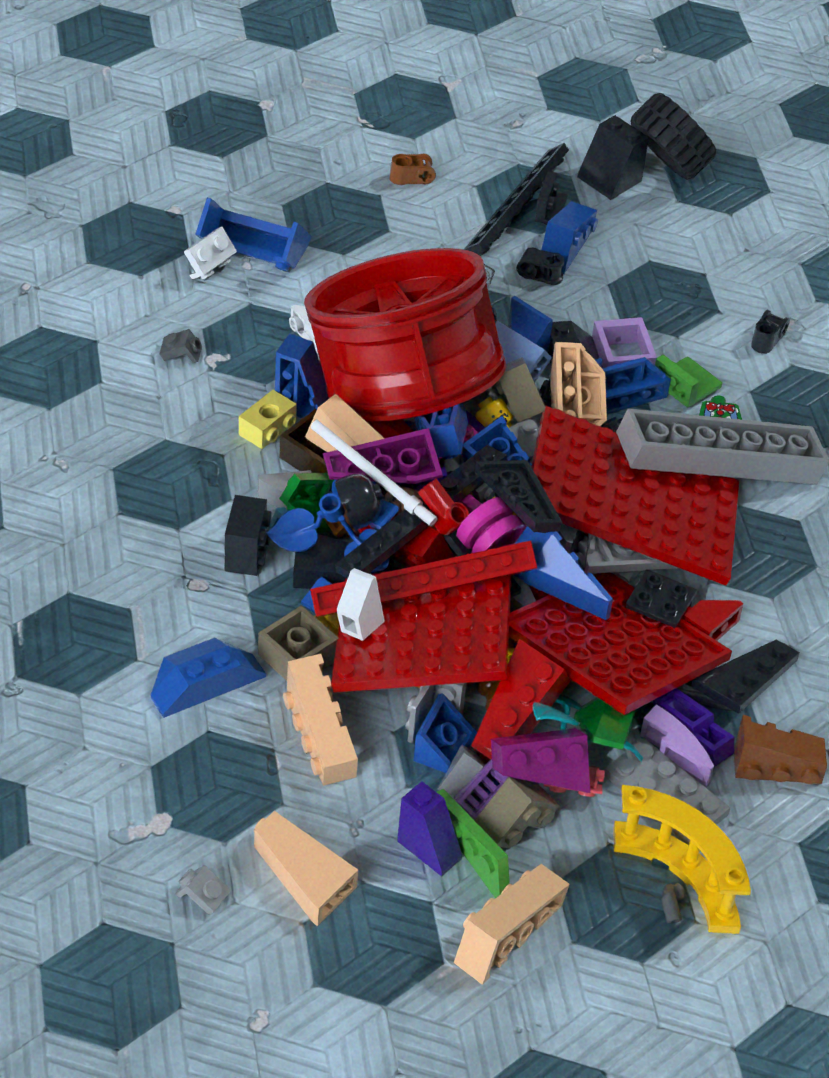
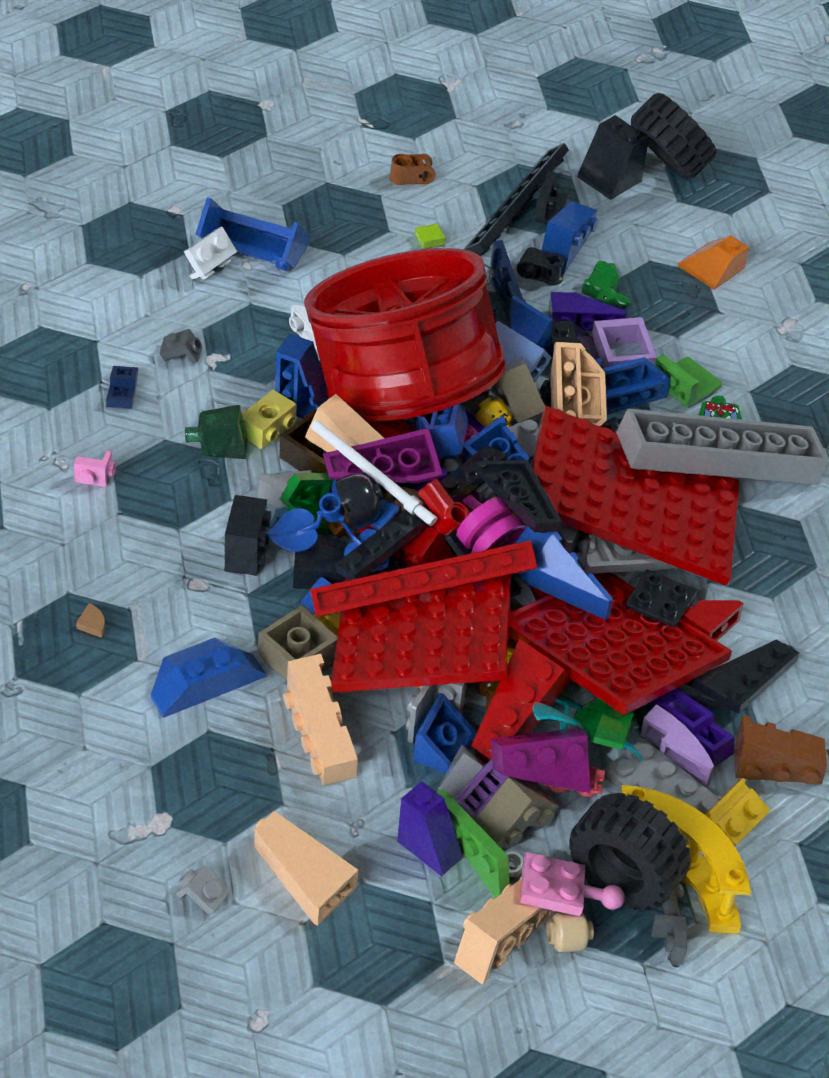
white slope [337,568,385,641] -> none
black piece [751,309,790,353] -> none
none -> bright pink bracket [74,450,116,487]
none -> medium nougat tile [76,603,105,638]
none -> dark blue slope [106,366,139,409]
none -> clear green torso [185,405,248,459]
none -> lime tile [415,223,446,249]
none -> dark blue wing [489,240,526,316]
none -> white hinge [506,851,523,879]
none -> bright pink plate [520,852,625,916]
none -> tan head [546,912,594,952]
none -> dark purple slope [548,292,626,331]
none -> black tyre [569,793,690,911]
none -> green animal [582,261,631,306]
none -> dark grey bracket [651,914,687,965]
none -> orange slope [678,235,749,290]
none -> yellow plate [704,778,771,846]

